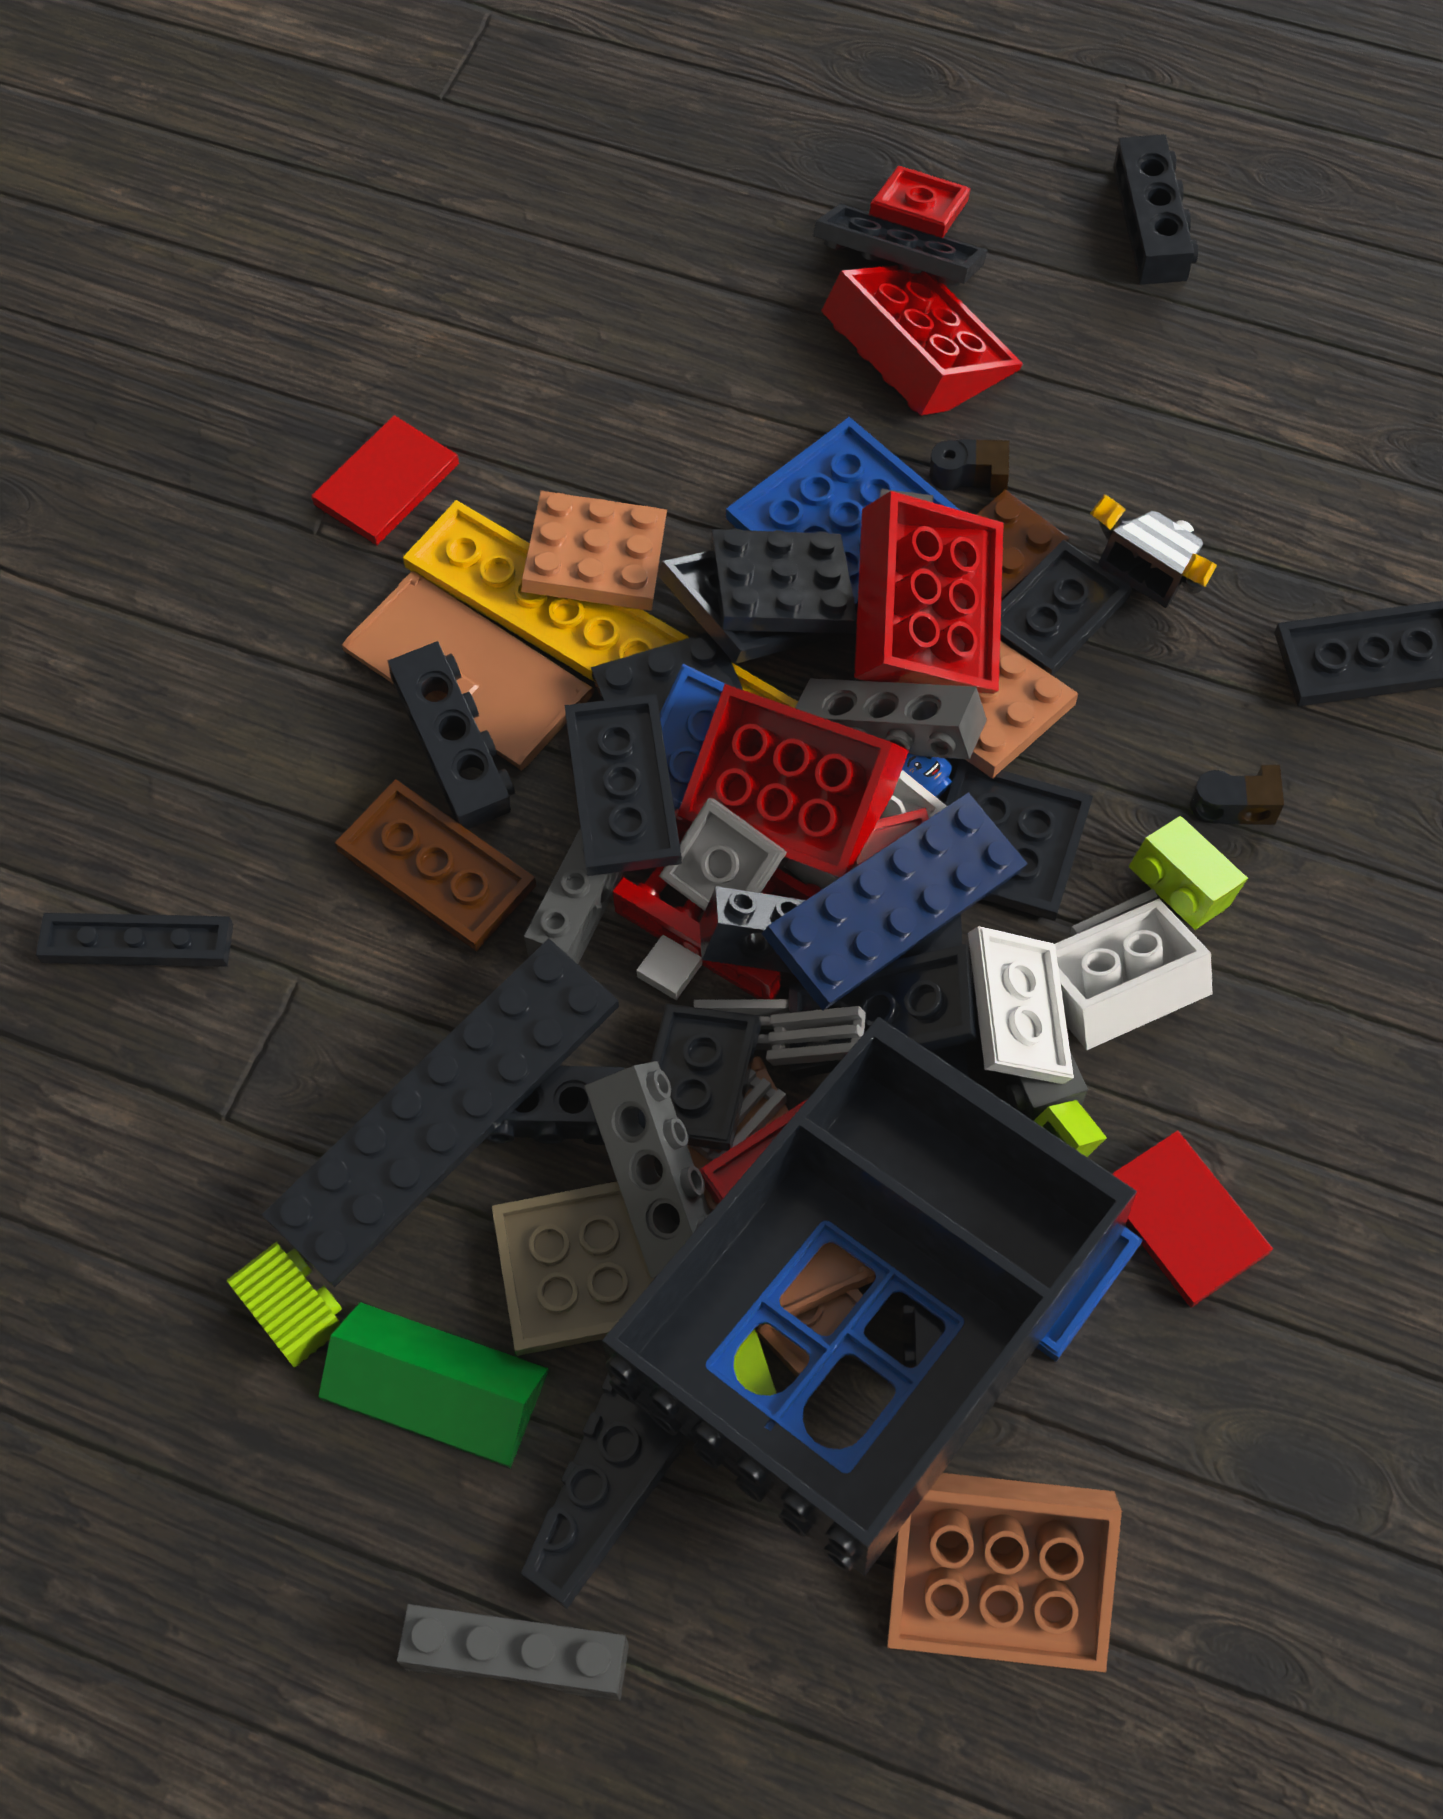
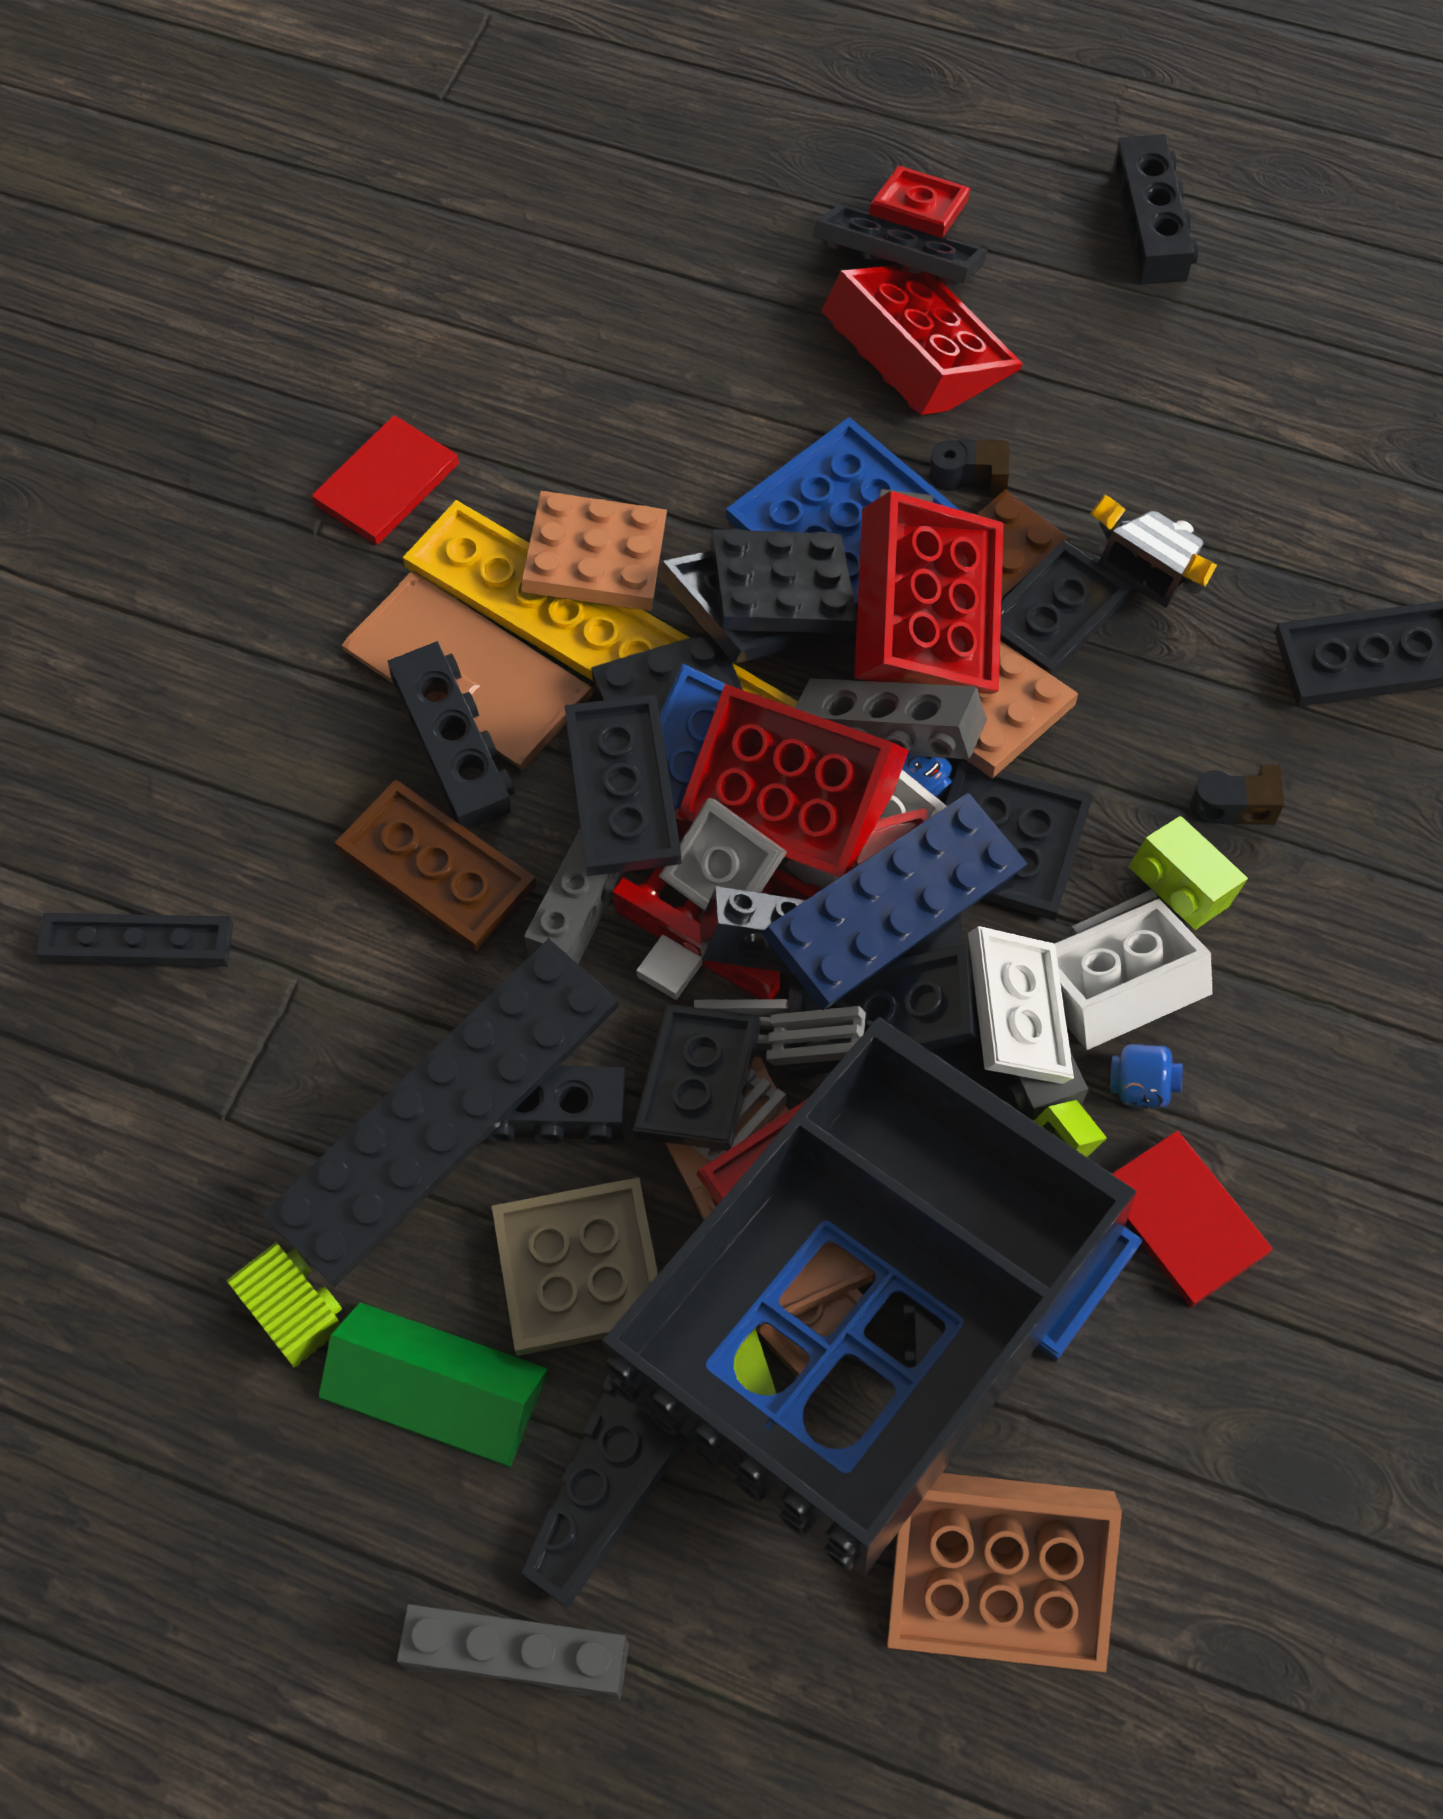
dark grey brick [584,1061,711,1279] -> none
none -> blue head [1110,1044,1183,1109]

